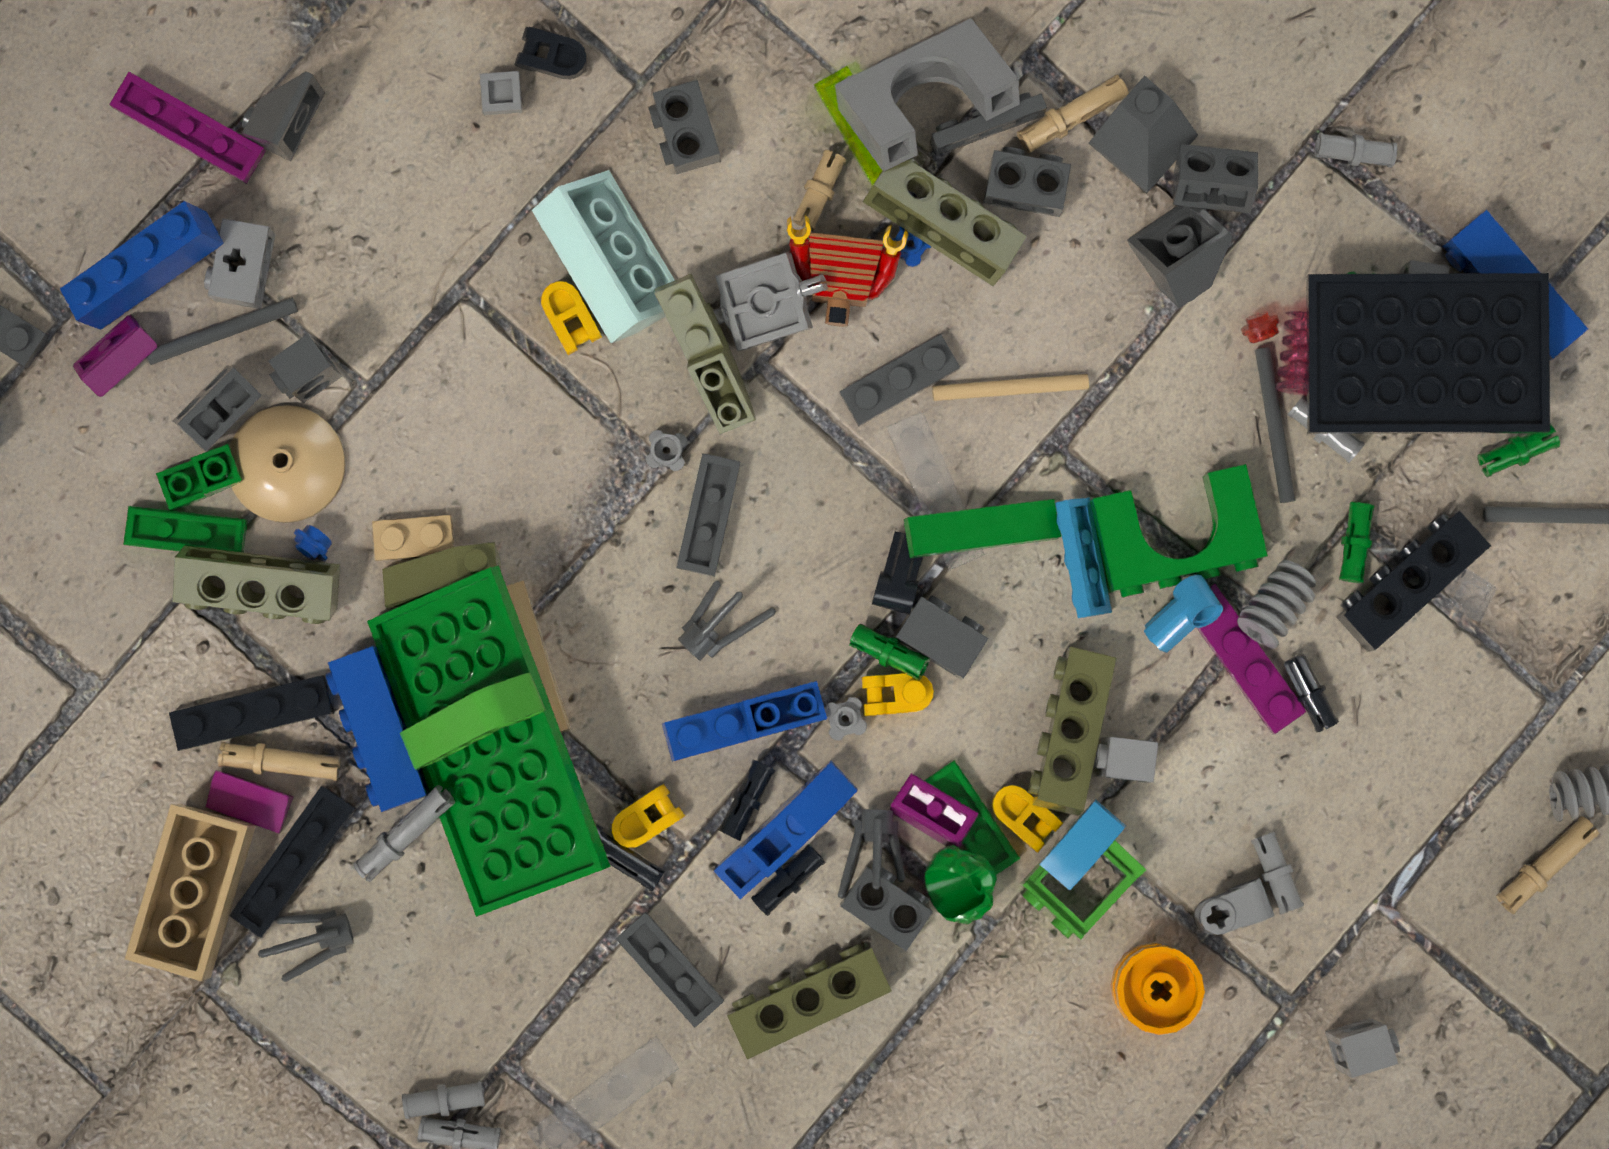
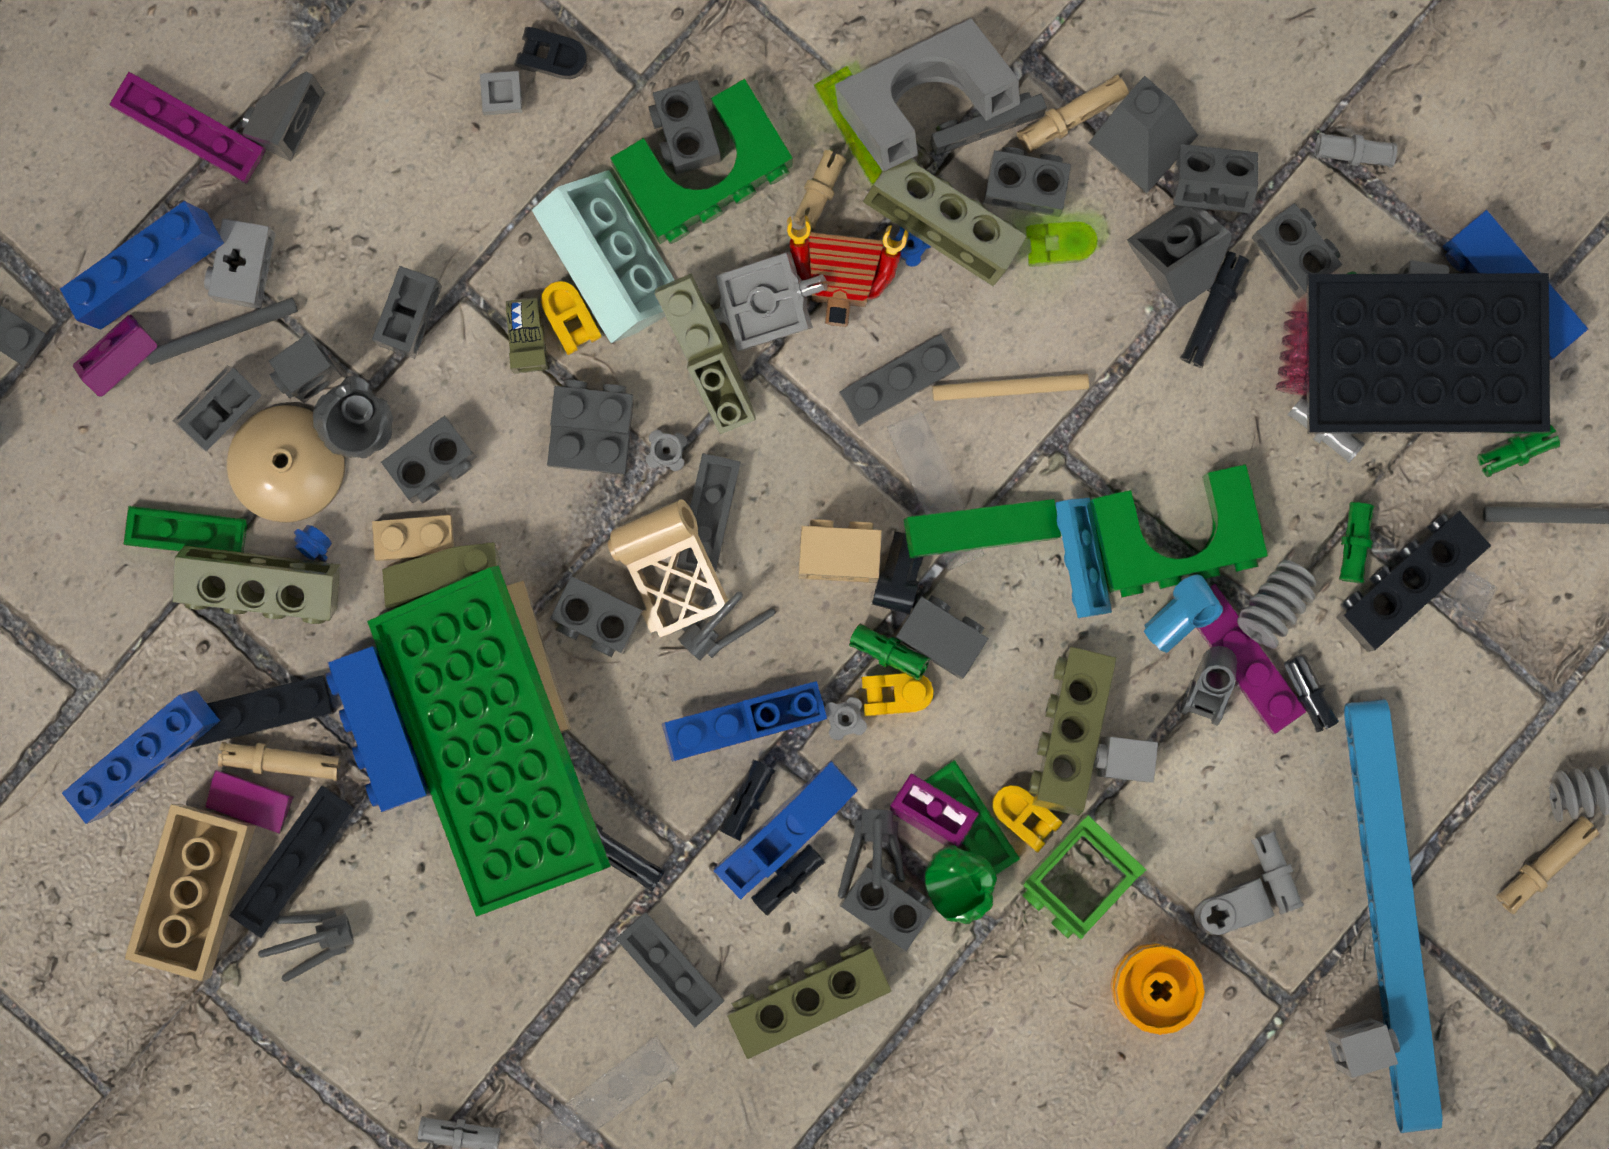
green slope [156,444,242,511] -> none
light grey pin [354,785,455,882] -> none
bright green beam [400,673,546,770] -> none
light grey pin [402,1081,485,1119] -> none
yellow plate [612,783,685,848] -> none
dark azure slope [1039,799,1126,891] -> none
clear red plate [1241,311,1280,343] -> none
dark grey piece [1255,347,1296,503] -> none
none -> blue brick [62,690,220,824]
none -> dark grey hair [313,376,394,459]
none -> dark grey brick [372,266,442,359]
none -> dark grey brick [381,415,476,503]
none -> olive leg [506,297,549,374]
none -> dark grey plate [547,380,634,475]
none -> dark grey brick [550,576,643,657]
none -> tan piece [608,500,728,638]
none -> green arch [610,78,793,244]
none -> tan brick [798,519,882,583]
none -> clear neon green plate [1025,221,1098,267]
none -> black pin [1180,251,1250,368]
none -> dark grey piece [1180,646,1237,726]
none -> dark grey brick [1251,203,1342,299]
none -> dark azure beam [1344,699,1443,1133]

